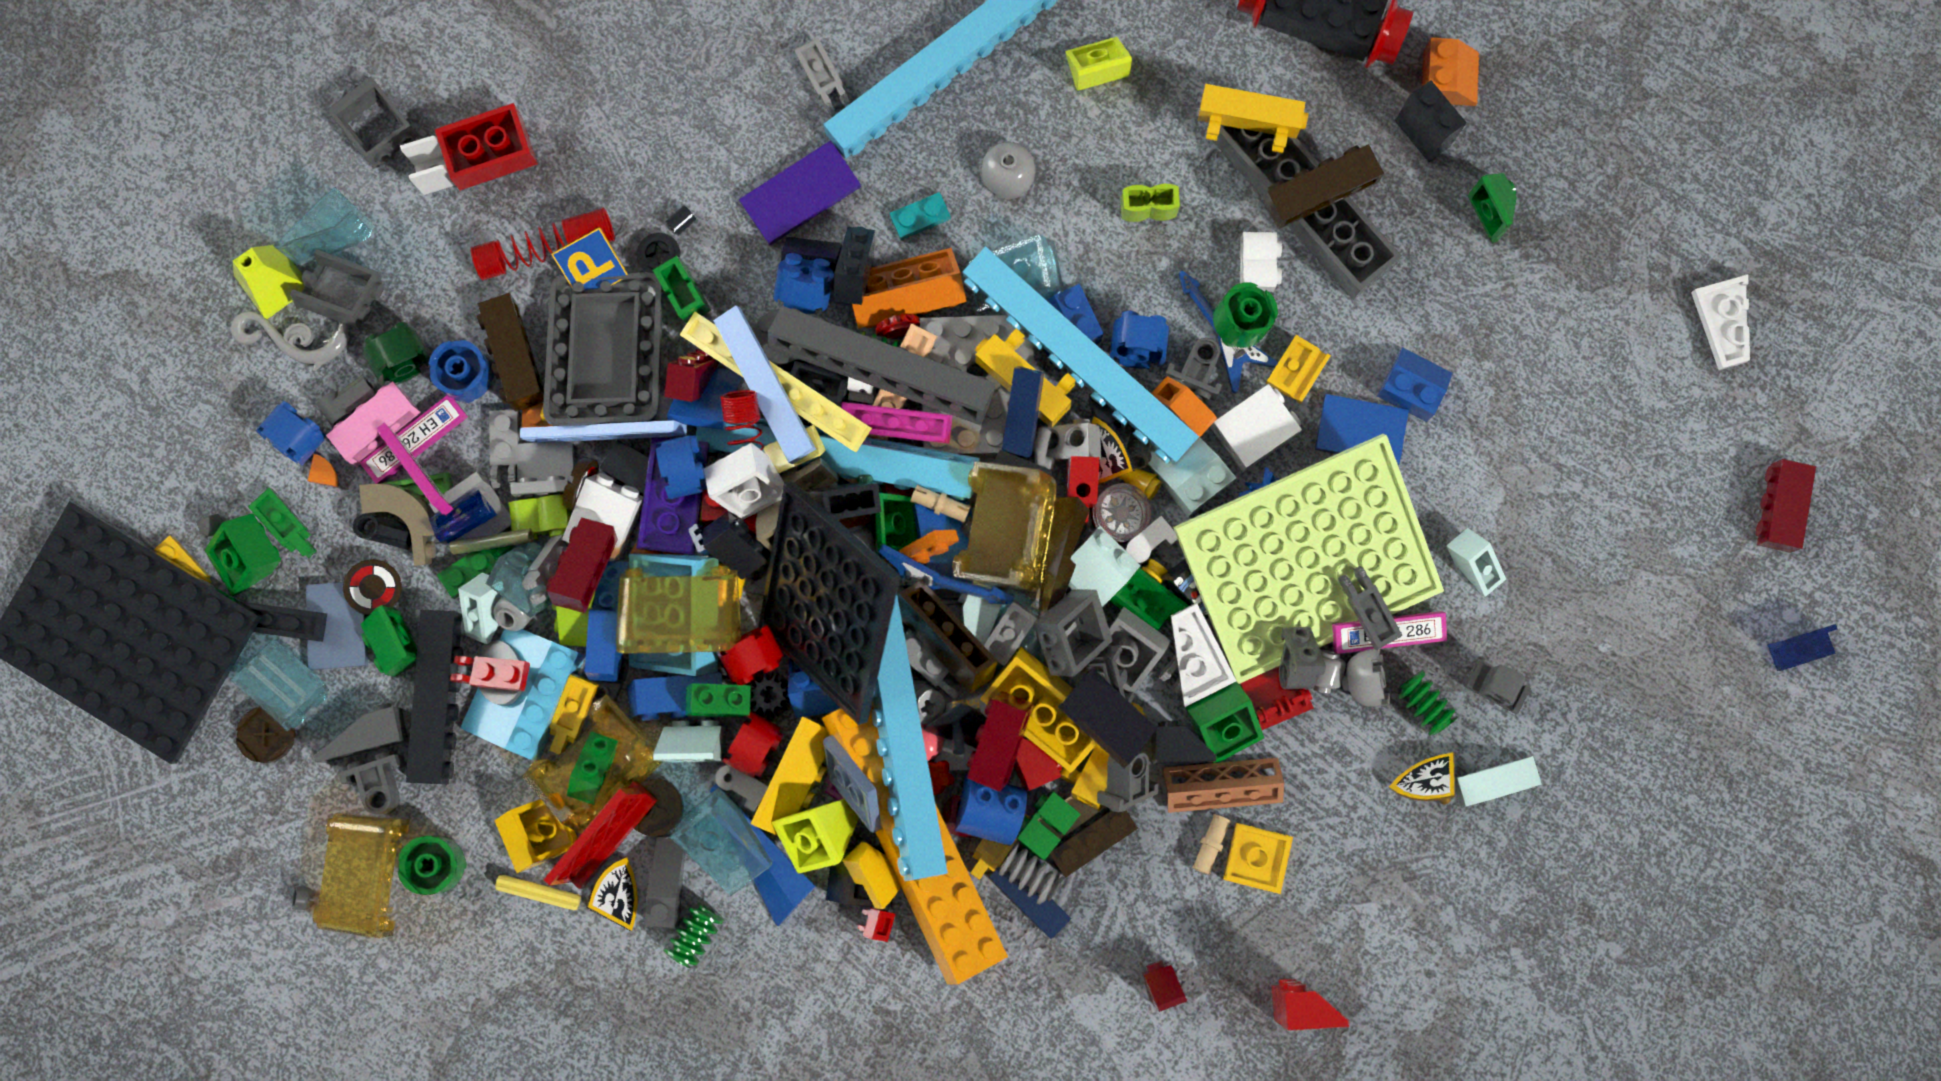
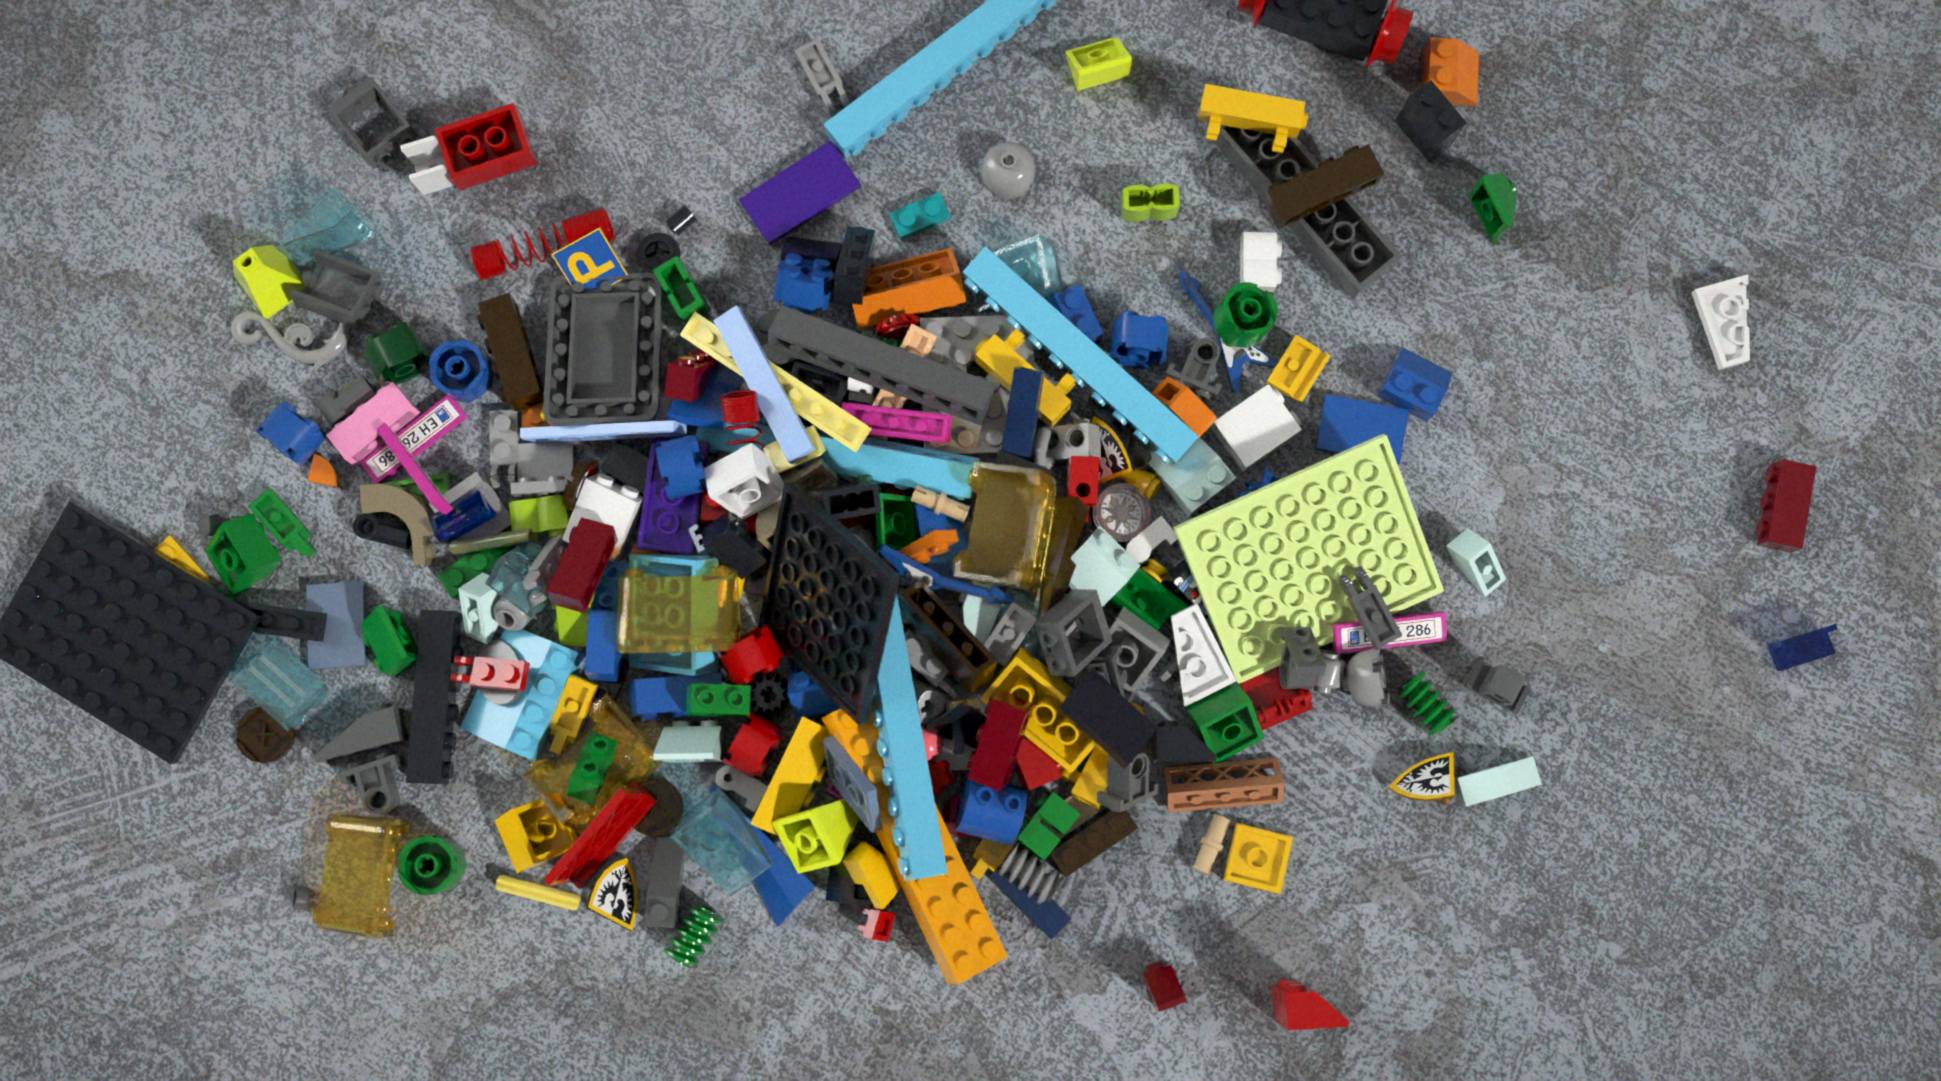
tile [343,559,402,616] -> none

